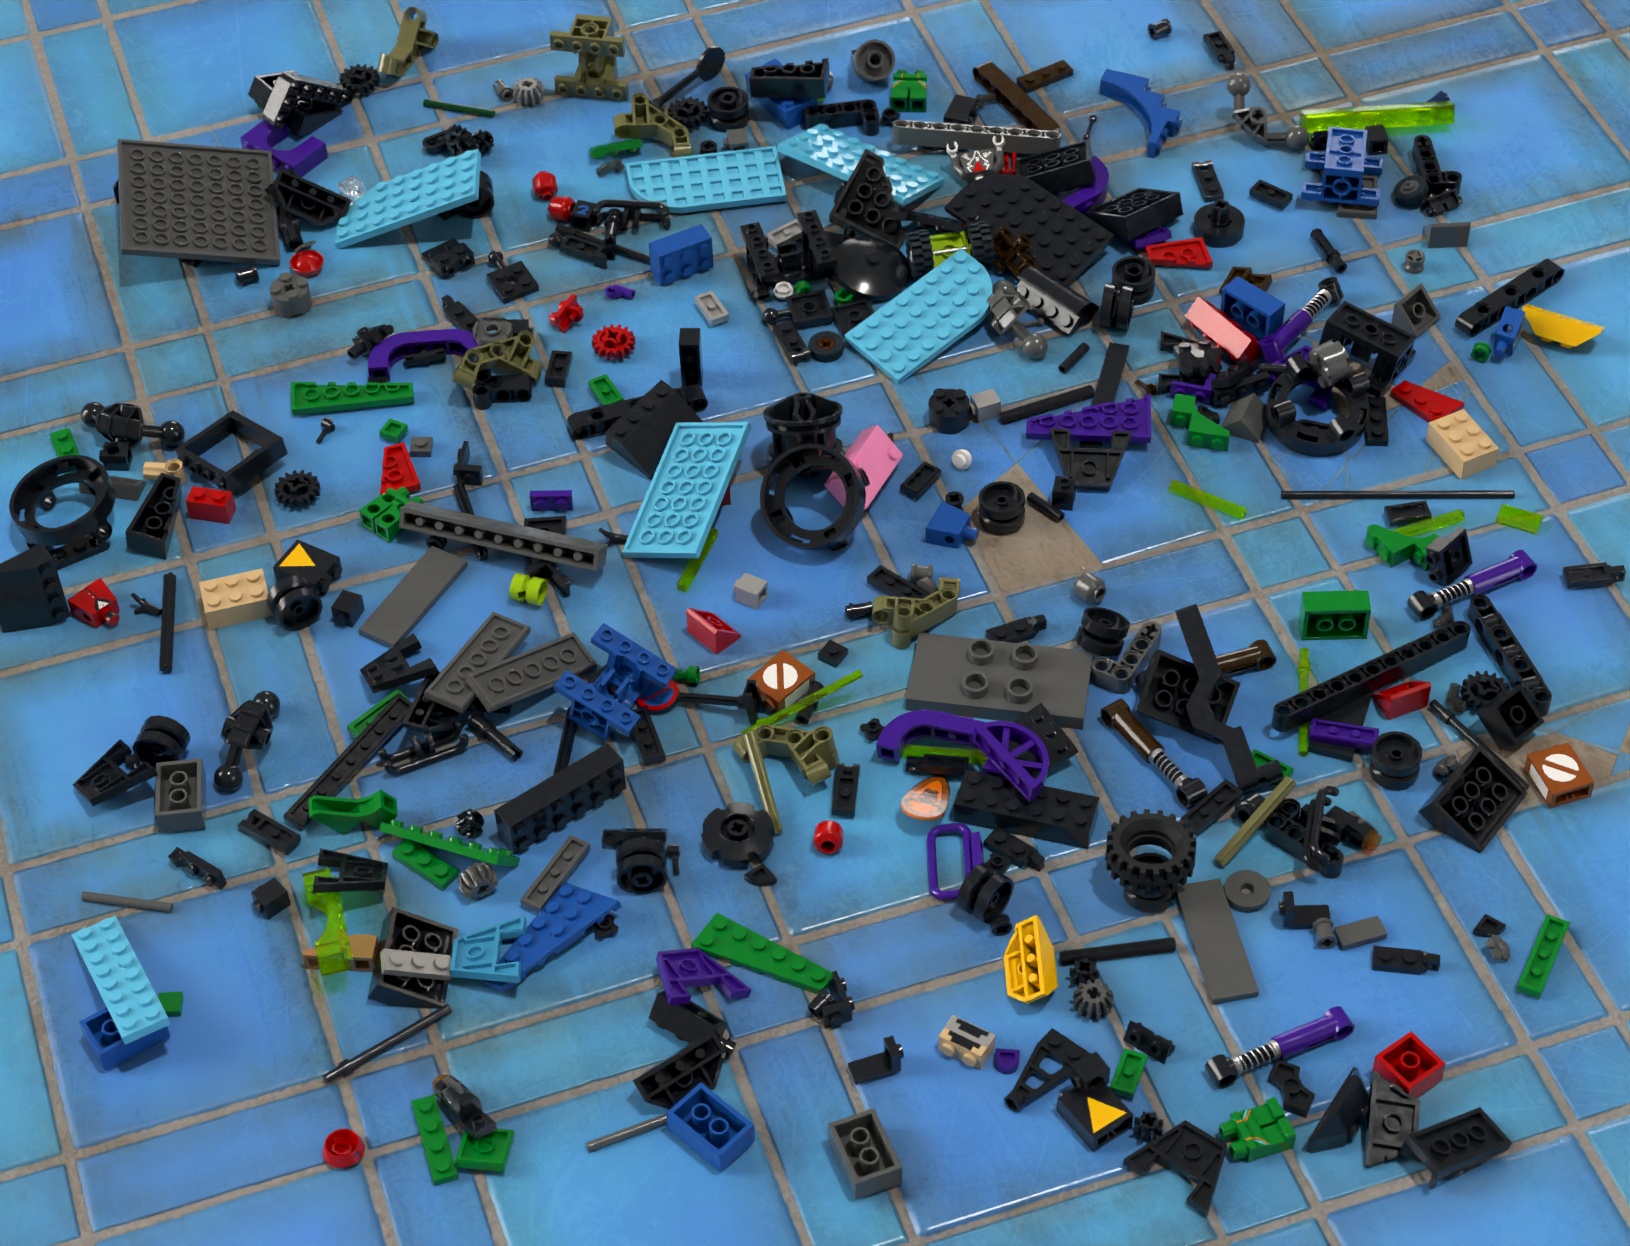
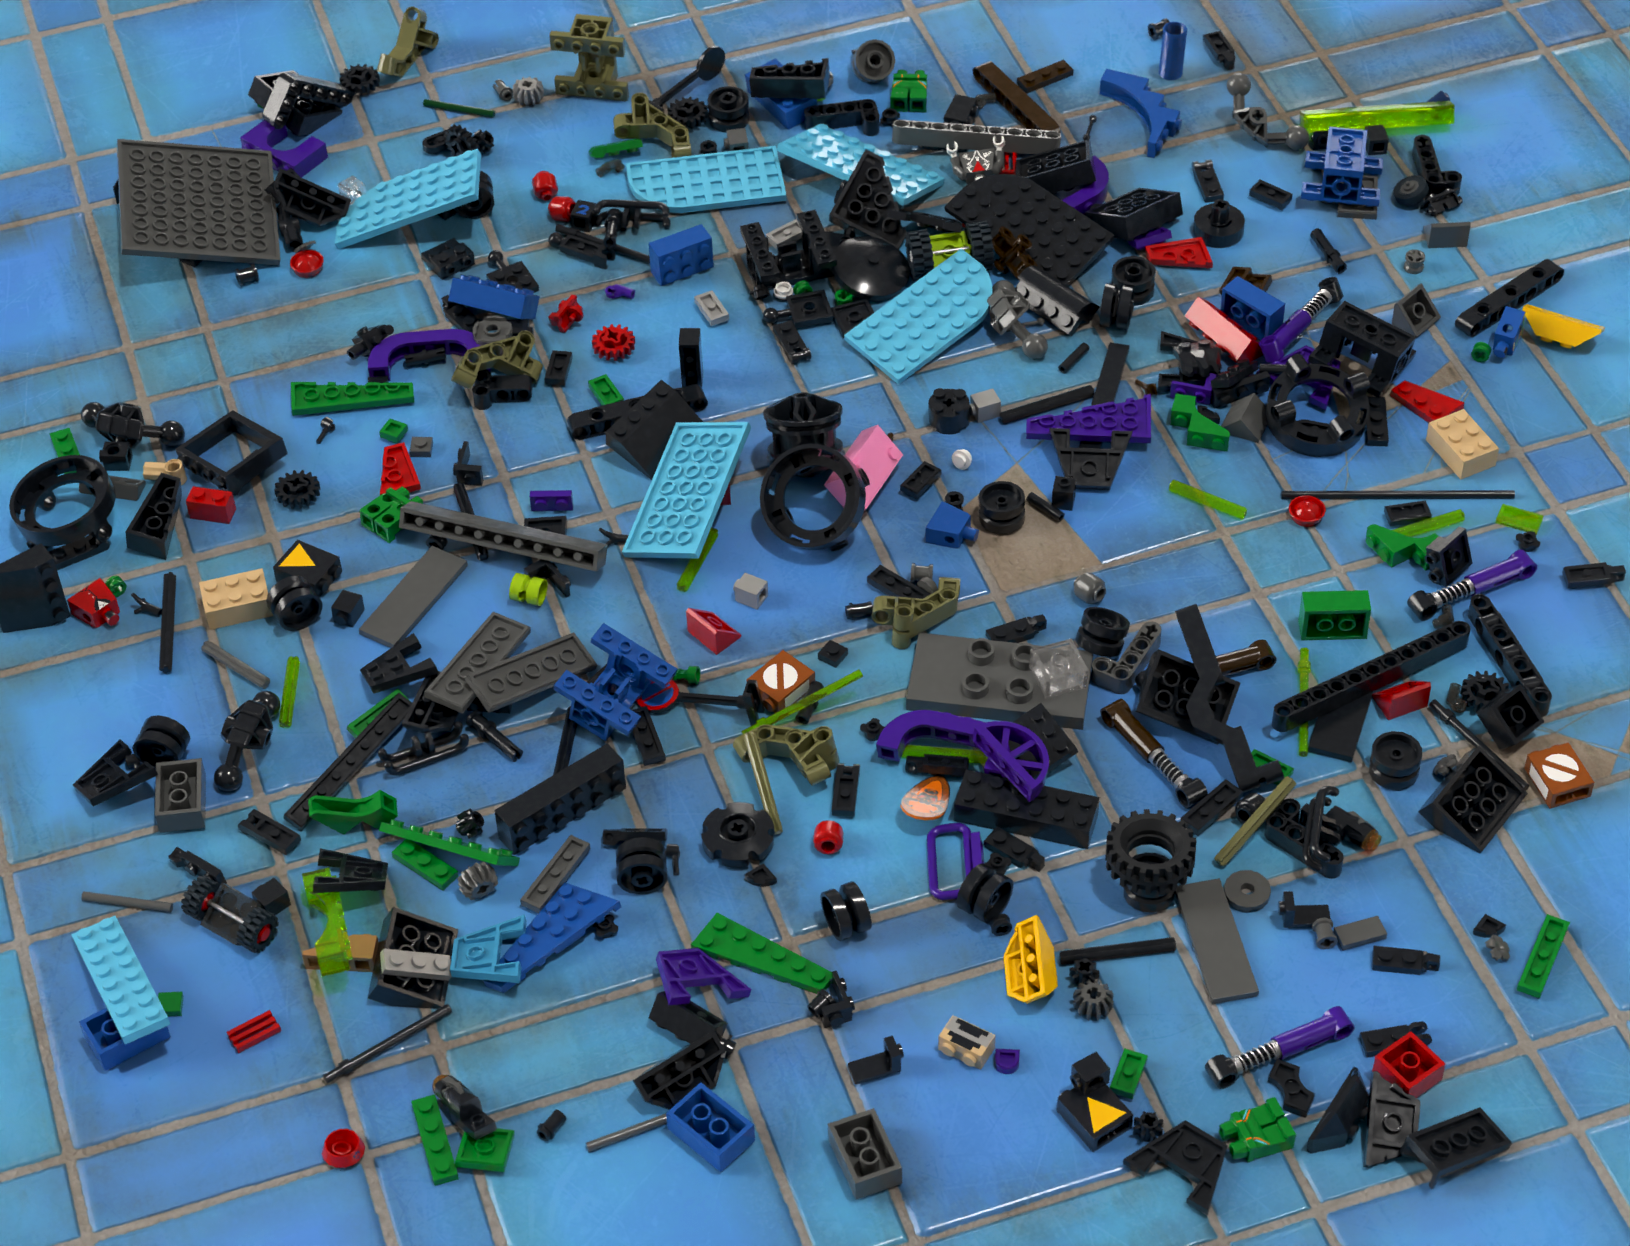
dark grey brick [269,272,312,319] -> none
black bush [808,331,844,362] -> none
black plate [1004,1028,1091,1112] -> none
black hinge [1123,1020,1176,1064] -> none
dark grey brick [1307,339,1353,388] -> none
dark purple tile [1308,718,1379,750] -> none
none -> green bush [105,576,127,597]
none -> plate [181,875,279,953]
none -> dark grey axle [201,641,270,689]
none -> red tile [227,1010,281,1053]
none -> clear neon green axle [279,656,300,728]
none -> blue brick [448,275,540,319]
none -> black pin [536,1109,567,1141]
none -> black wheel [820,881,872,941]
none -> clear brick [1029,638,1089,699]
none -> blue piece [1159,22,1187,80]
none -> red hat [1289,496,1326,527]
none -> black hinge [1359,1021,1432,1057]
none -> black plate [1516,531,1540,552]

